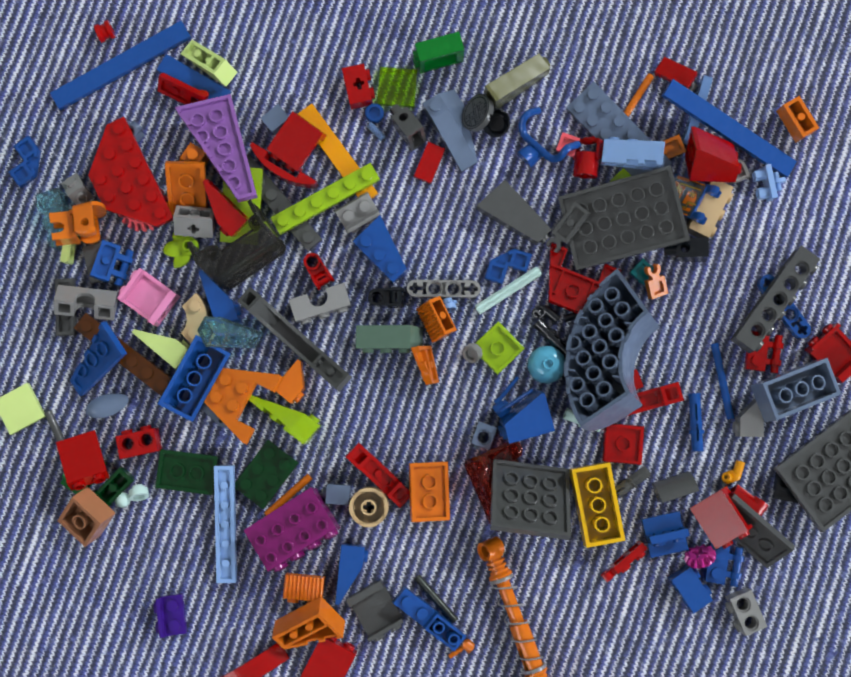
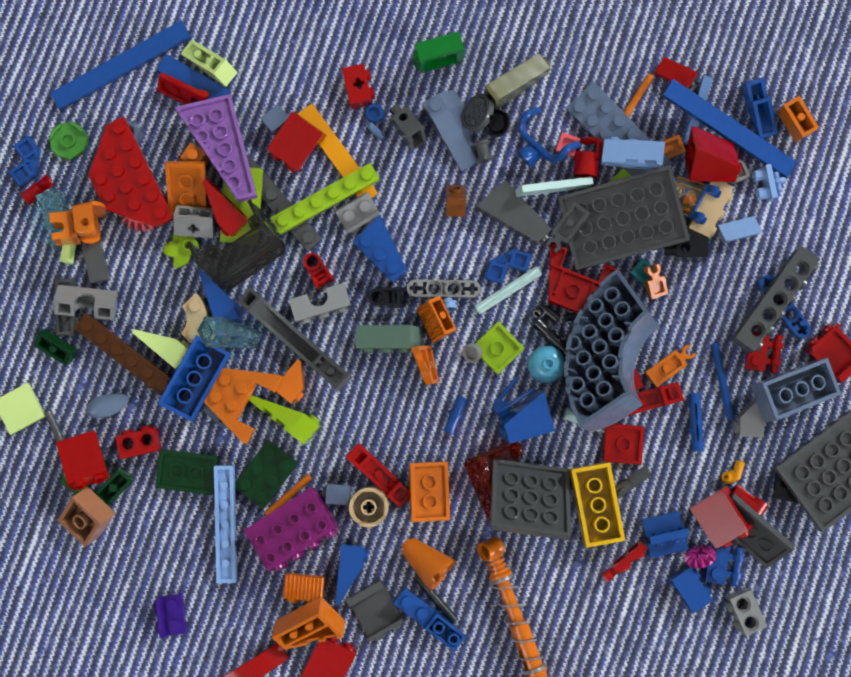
light grey bracket [61,173,93,205] -> none
blue wing [70,321,127,396] -> none
blue plate [90,240,134,287] -> none
red wheel [93,20,116,43] -> none
light aqua plate [115,484,149,508] -> none
bright pink panel [117,268,181,327] -> none
red slope [250,142,318,188] -> none
clear neon green tile [377,67,417,108] -> none
red tile [414,142,445,184] -> none
orange hand [448,639,475,659] -> none
sand blue brick [471,421,497,452] -> none
dark grey brick [651,471,699,503] -> none
none -> red bar [21,174,54,205]
none -> dark green brick [34,329,78,366]
none -> bright green tile [49,122,88,160]
none -> orange cone [401,538,456,591]
none -> blue pin [443,395,468,435]
none -> dark orange brick [446,185,466,217]
none -> dark grey bush [473,139,493,163]
none -> light aqua tile [515,177,594,197]
none -> orange plate [644,345,696,388]
none -> light blue slope [717,216,762,244]
none -> blue slope [741,78,778,138]

